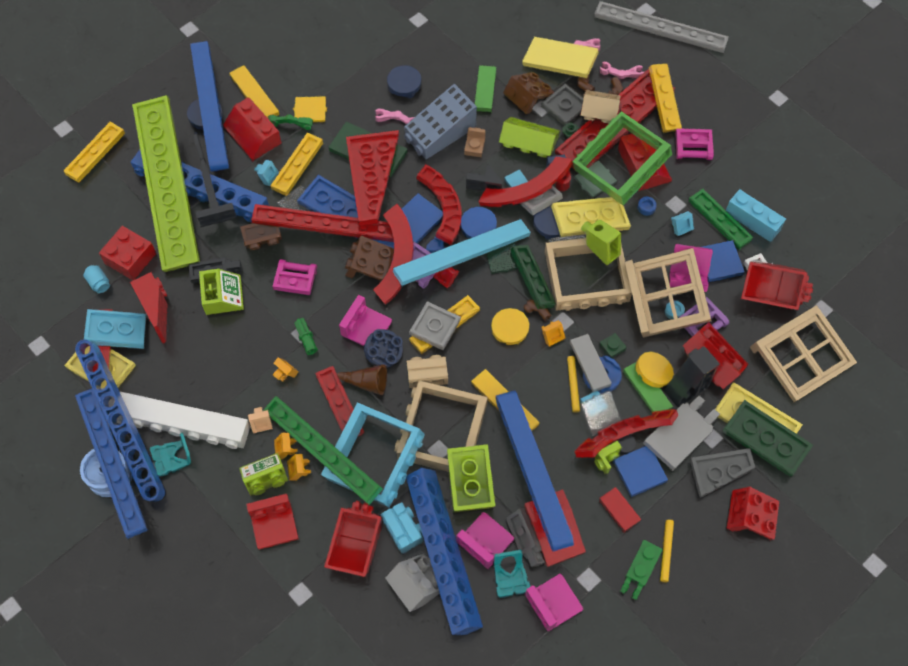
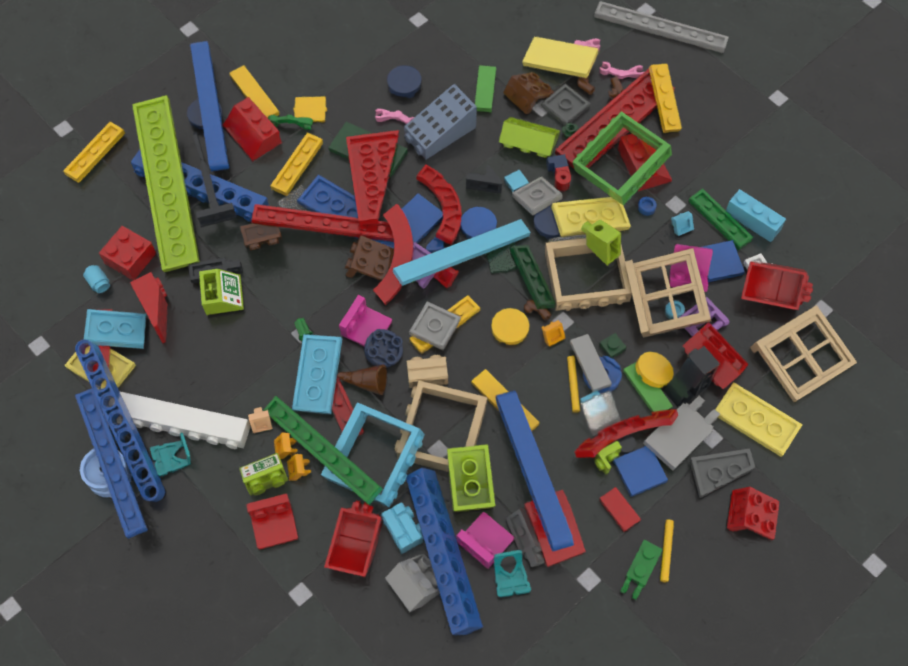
medium azure tile [254,160,279,186] -> none
dark pink plate [273,259,317,295] -> none
light orange tile [273,357,299,381] -> none
medium nougat bracket [464,127,486,157] -> none
red tile [478,156,573,207] -> none
dark pink bracket [525,574,583,632] -> none
sand green piece [574,161,617,198] -> none
tan slope [581,90,621,123] -> none
dark pink plate [676,129,714,160] -> none
dark green tile [722,400,813,477] -> none
none -> medium azure tile [292,334,342,414]

